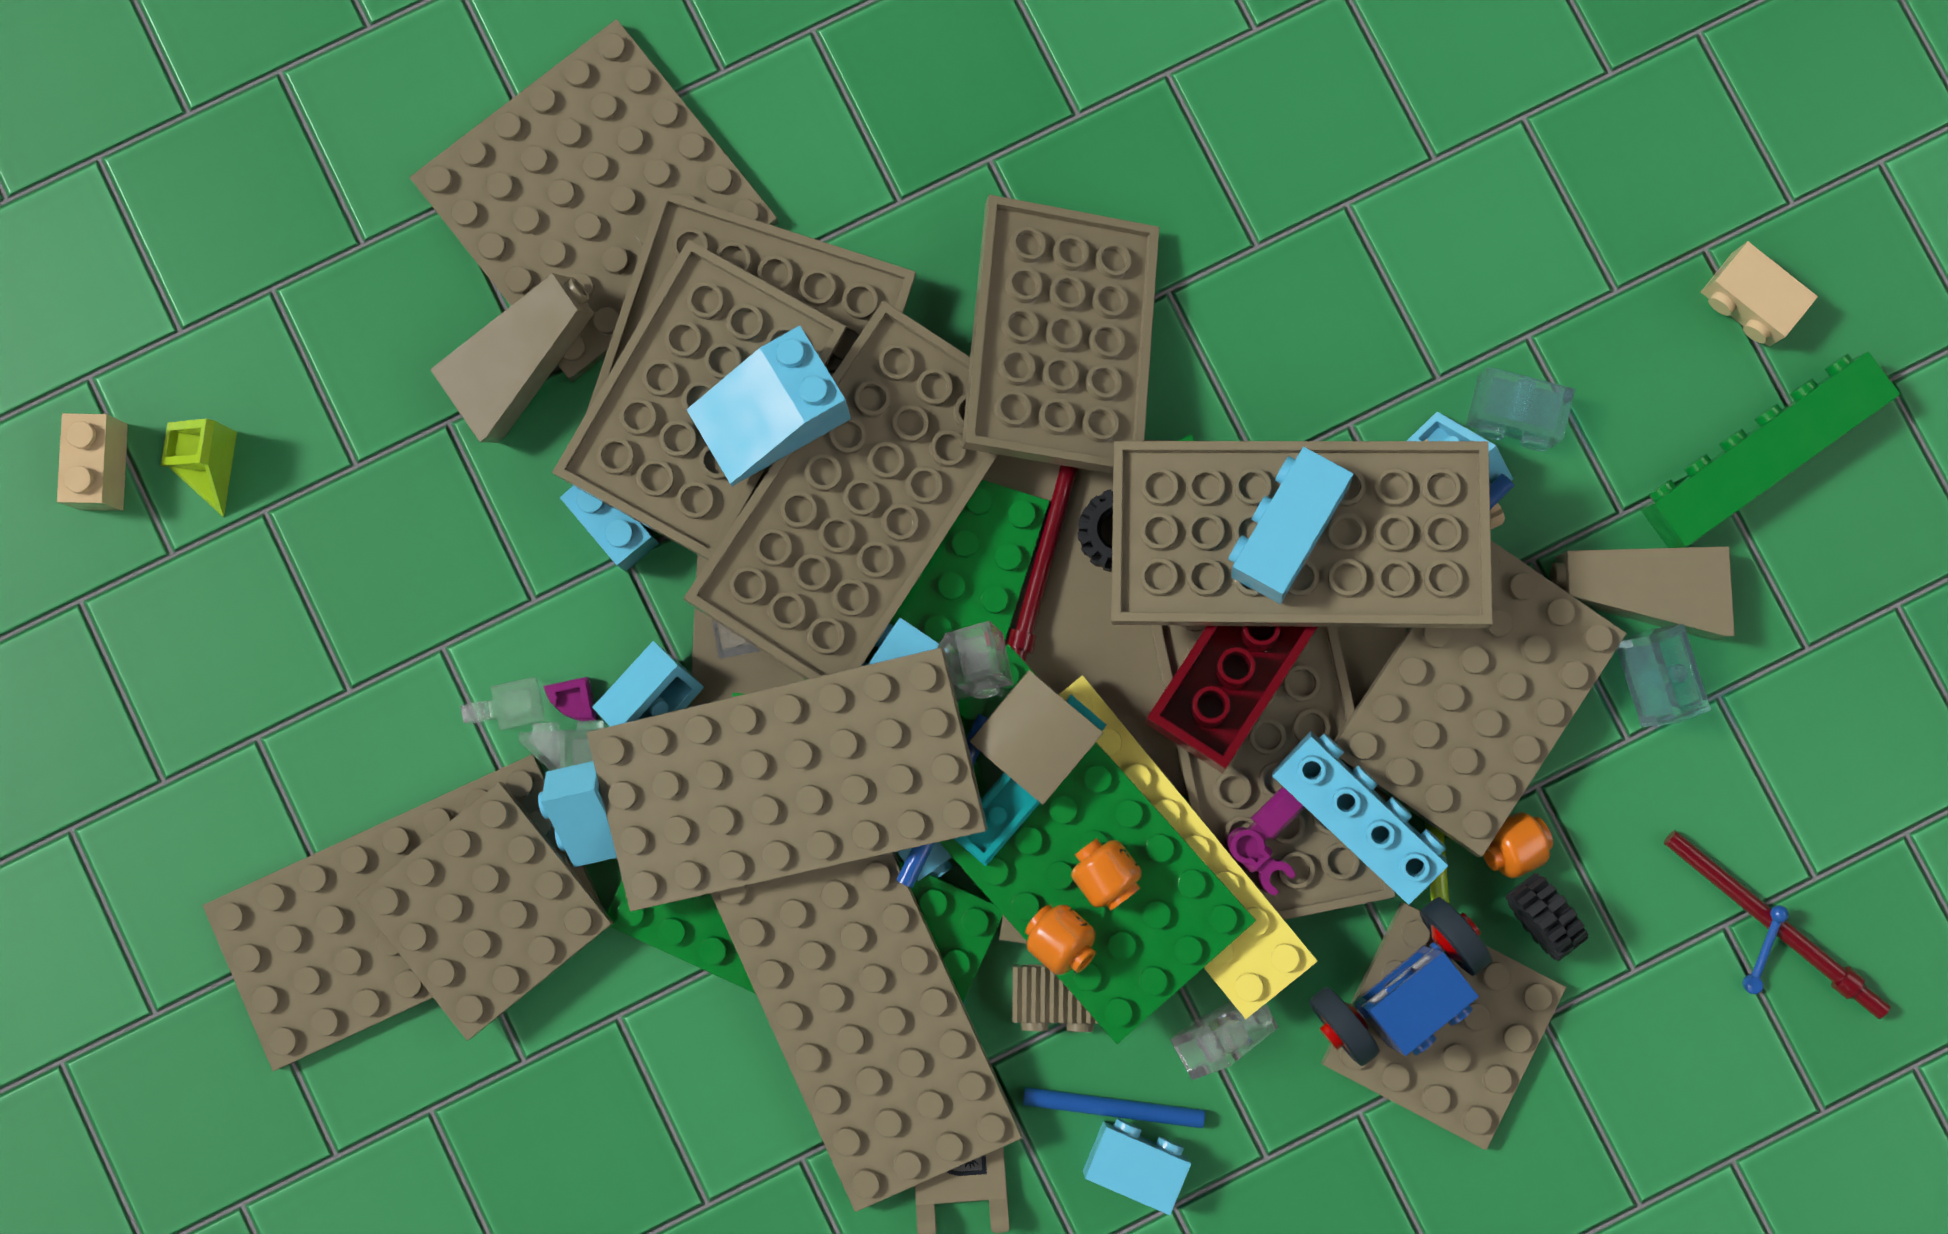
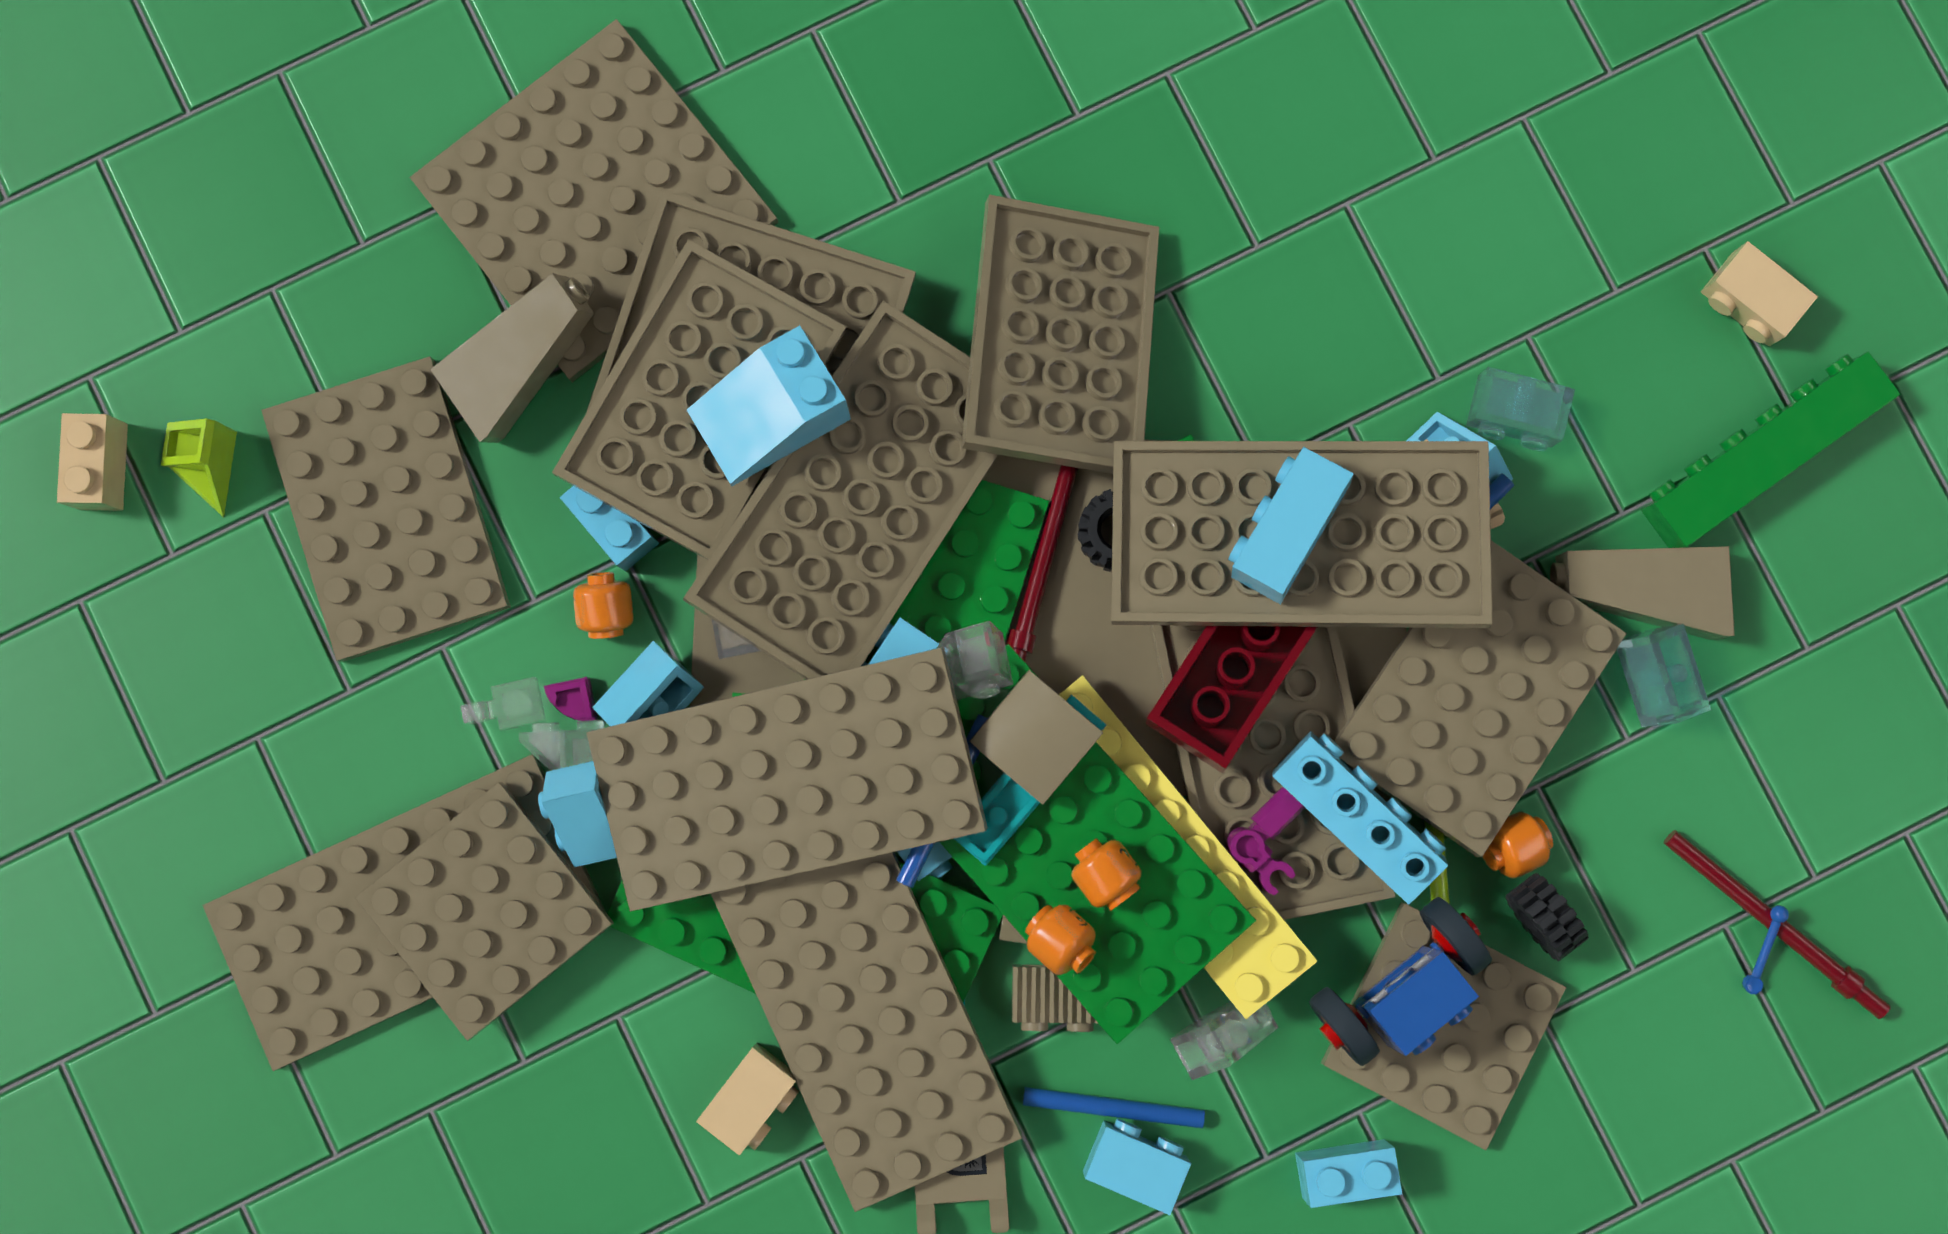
none -> dark tan plate [261,356,511,662]
none -> orange head [573,572,633,639]
none -> tan brick [696,1043,799,1156]
none -> medium azure brick [1295,1139,1402,1208]

